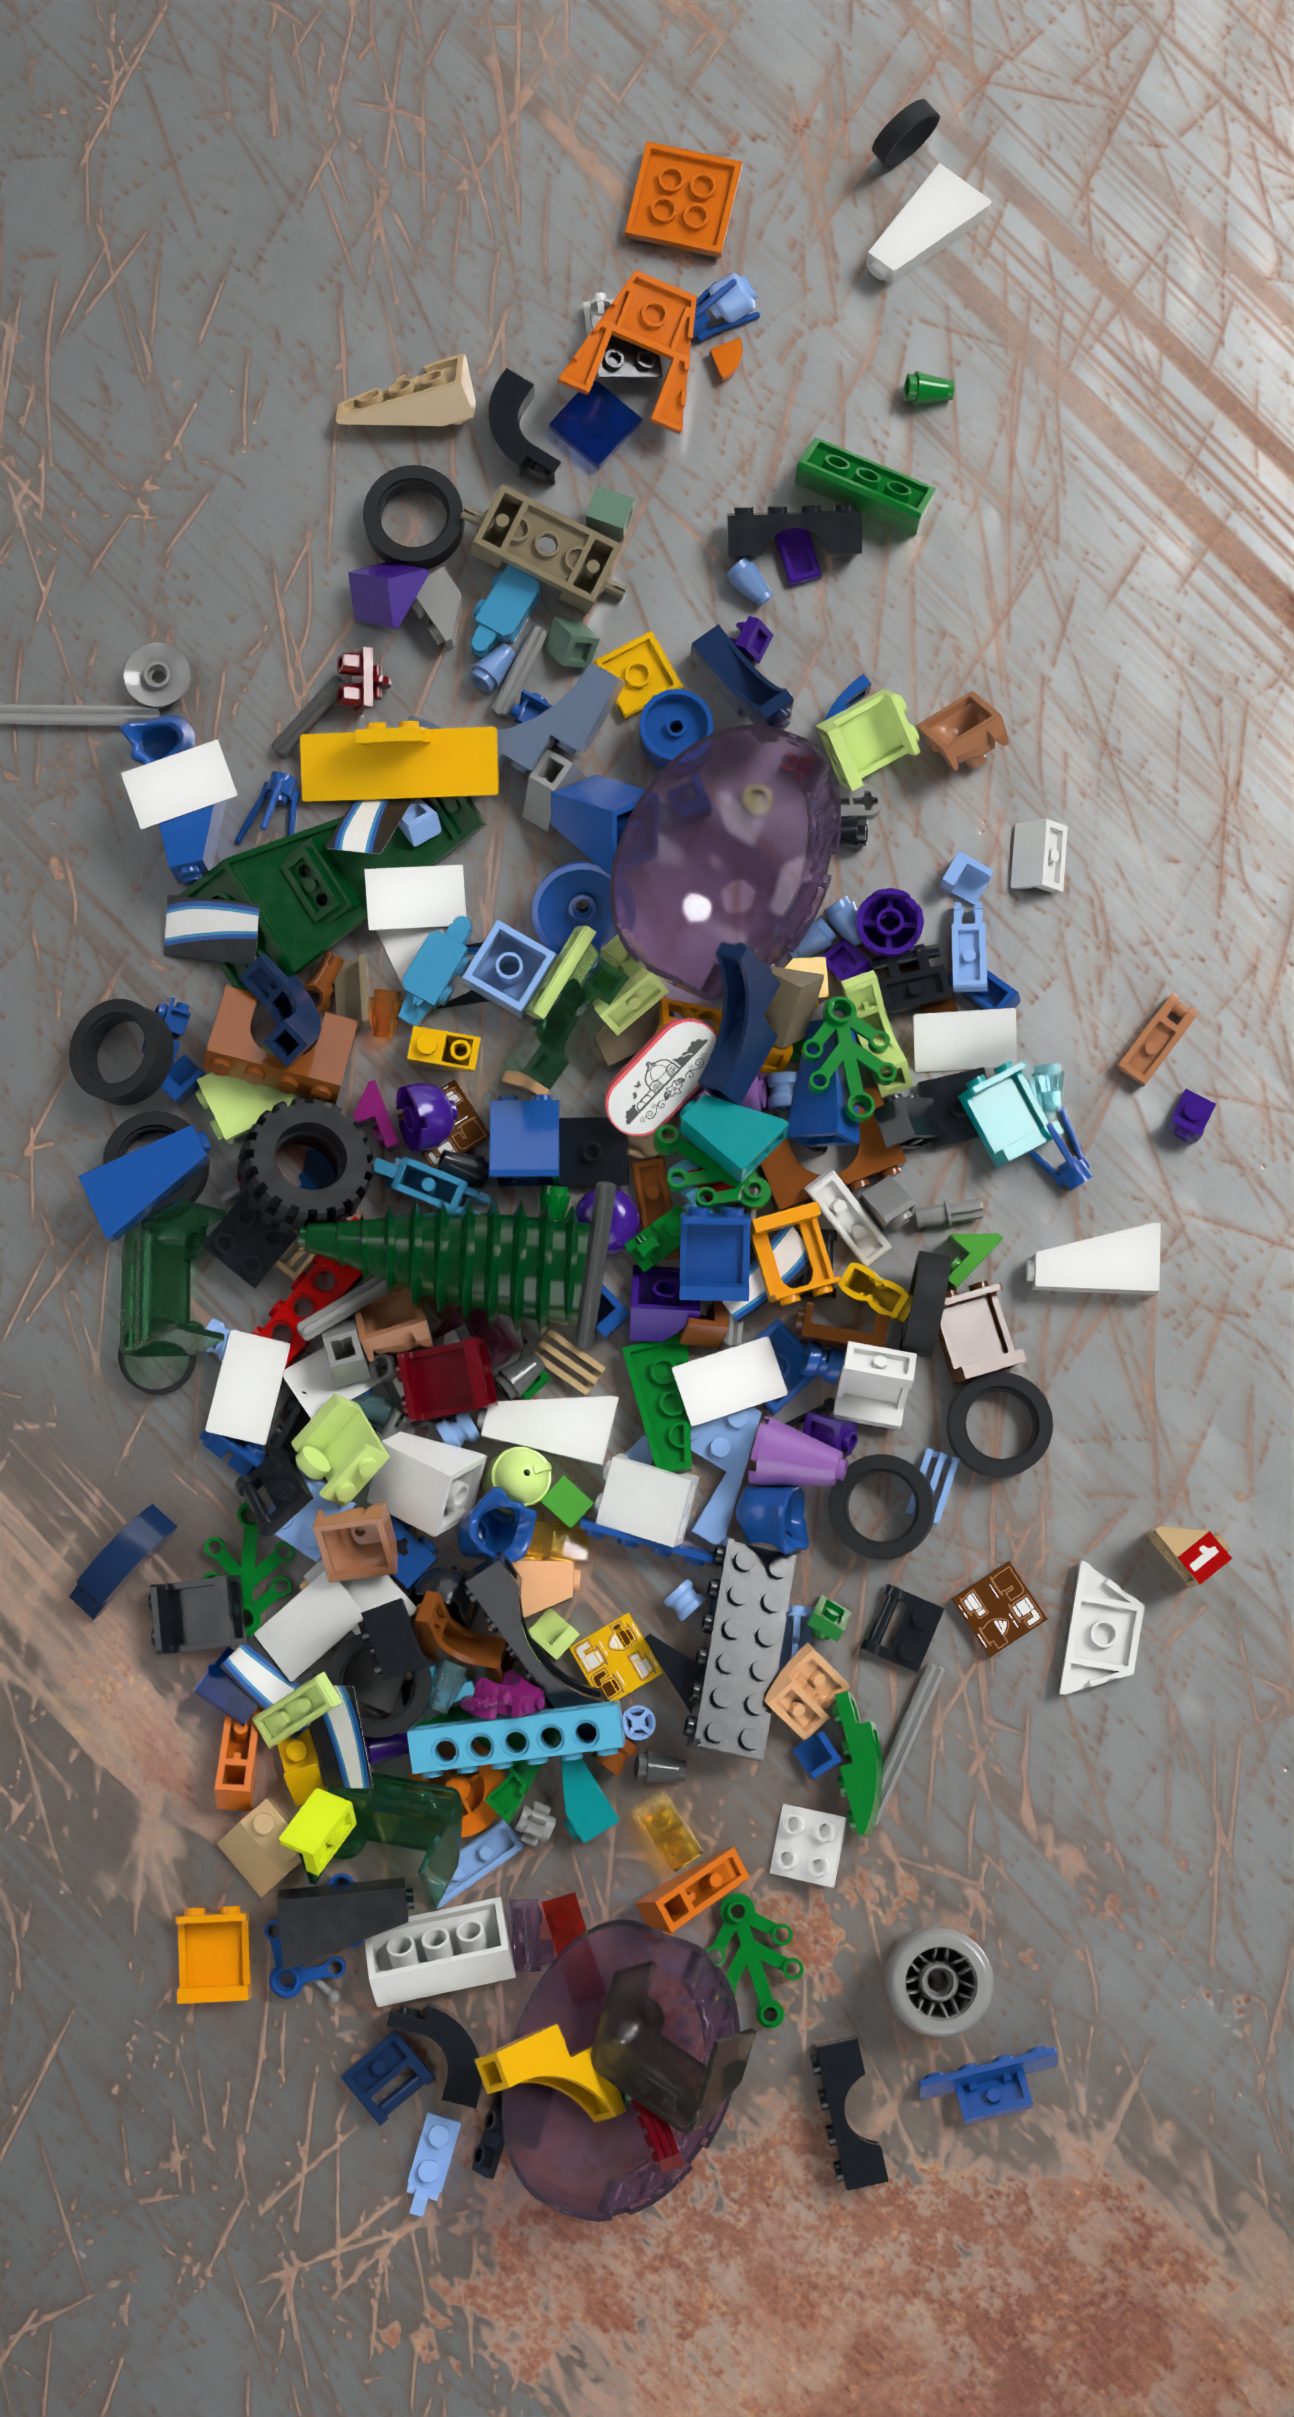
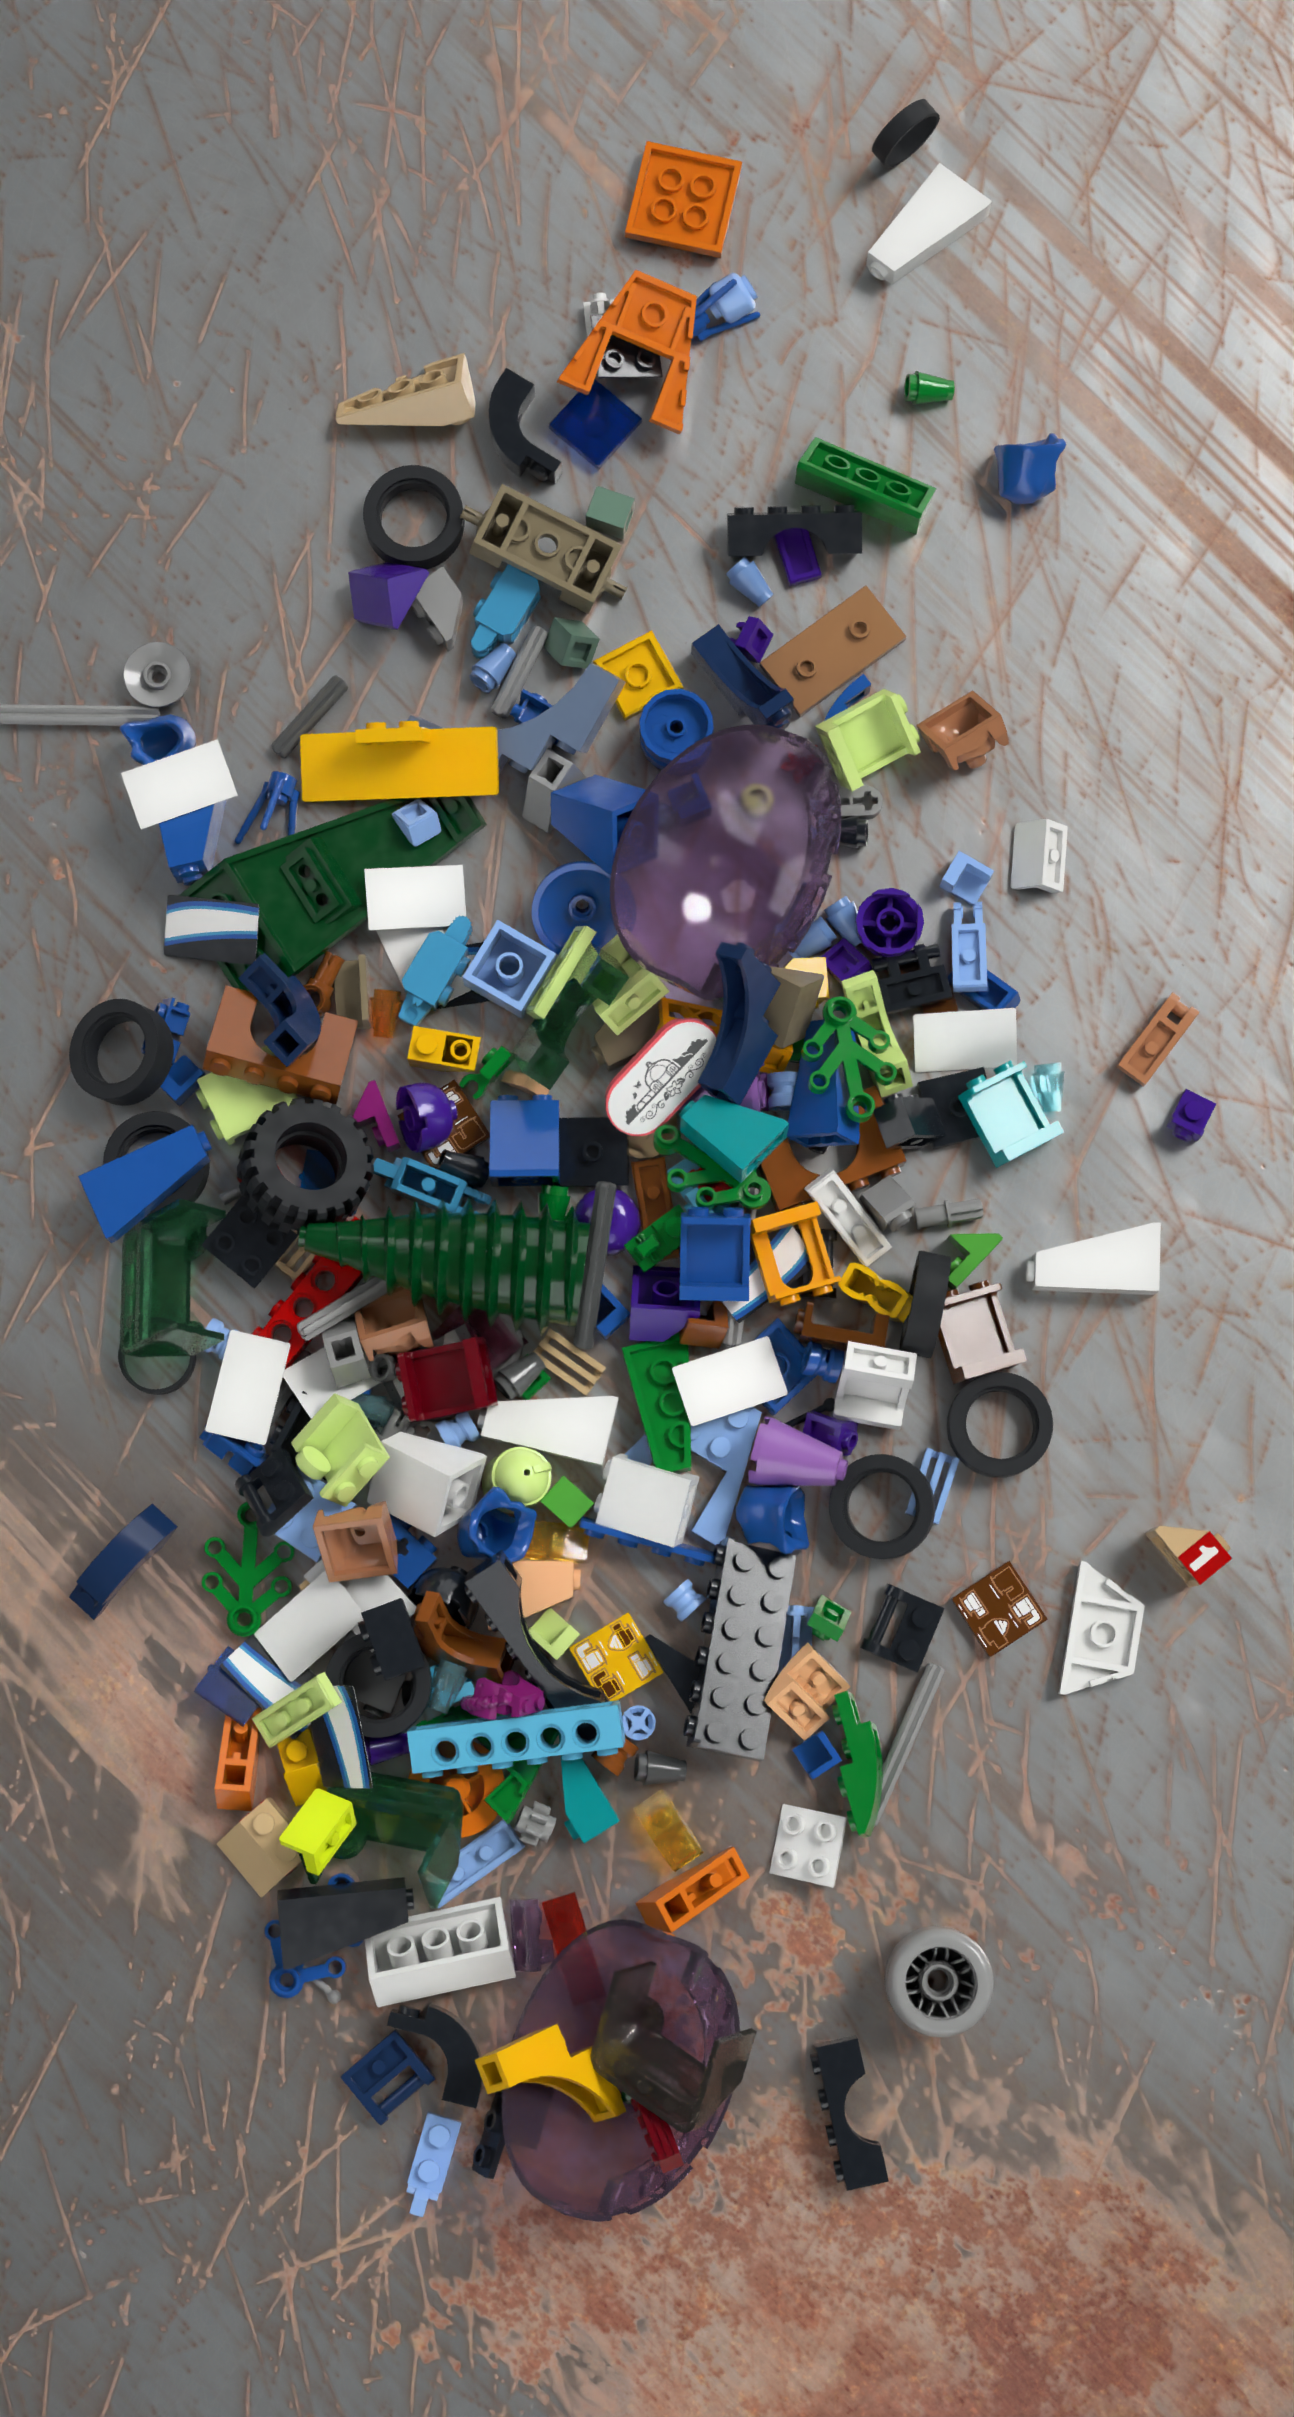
black panel [148,1575,247,1654] -> none
light orange panel [175,1905,252,2004] -> none
sticker [325,798,414,854] -> none
hips [337,647,391,715] -> none
green plant [704,1893,804,2028] -> none
orange tile [709,337,743,383] -> none
blue bracket [918,2046,1058,2125] -> none
blue plant [1027,1106,1093,1191] -> none
none -> green plate [459,1046,516,1100]
none -> medium nougat plate [759,585,907,717]
none -> blue piece [994,433,1066,504]

